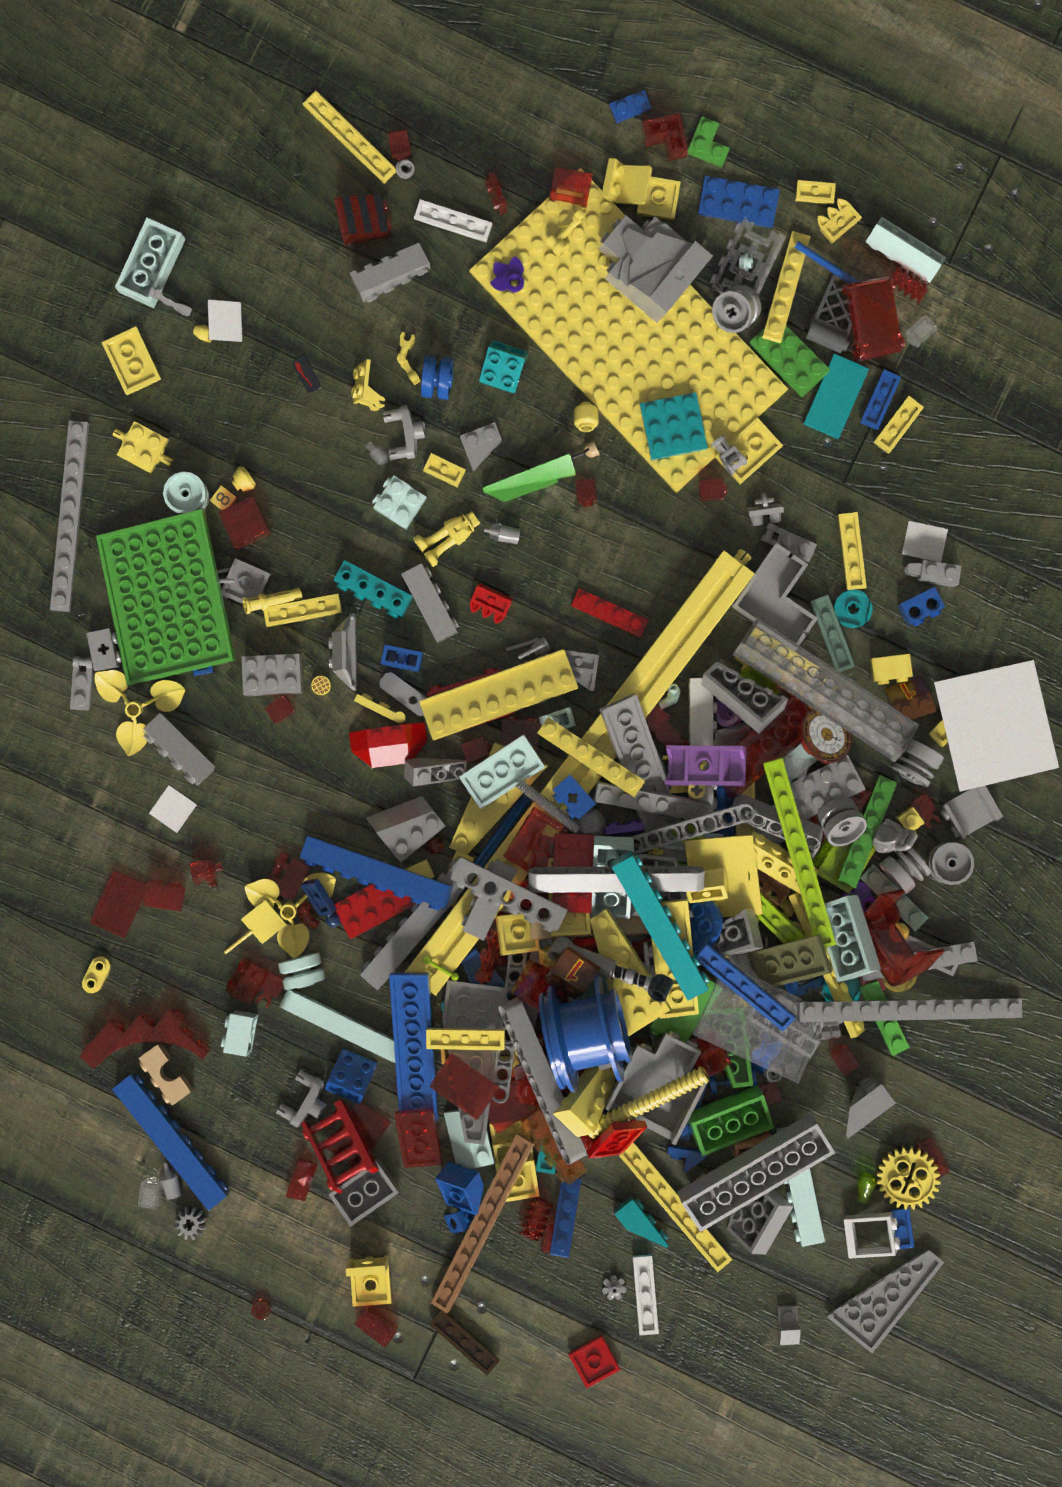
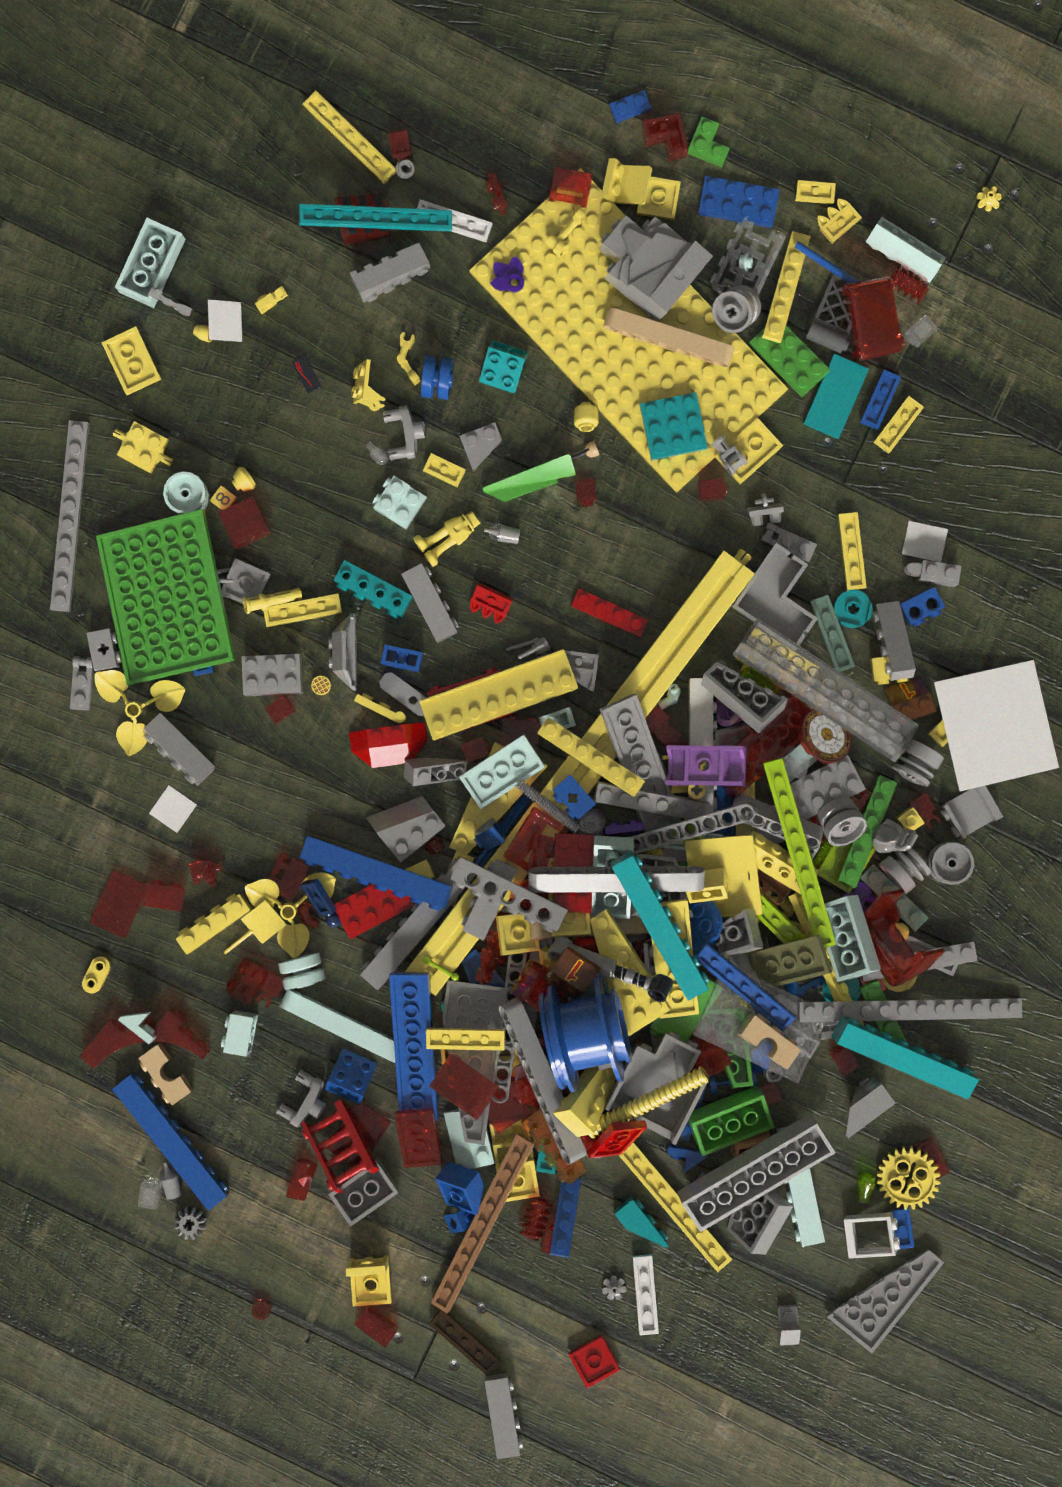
none -> light aqua slope [118,1012,157,1044]
none -> light yellow brick [176,893,253,955]
none -> light yellow plate [255,286,288,314]
none -> teal plate [298,204,452,232]
none -> blue slope [474,817,505,850]
none -> light grey brick [485,1372,523,1459]
none -> tan beam [603,308,734,367]
none -> tan arch [736,1014,801,1070]
none -> teal brick [831,1016,979,1099]
none -> light grey brick [872,601,916,681]
none -> light yellow plant [976,187,1002,211]

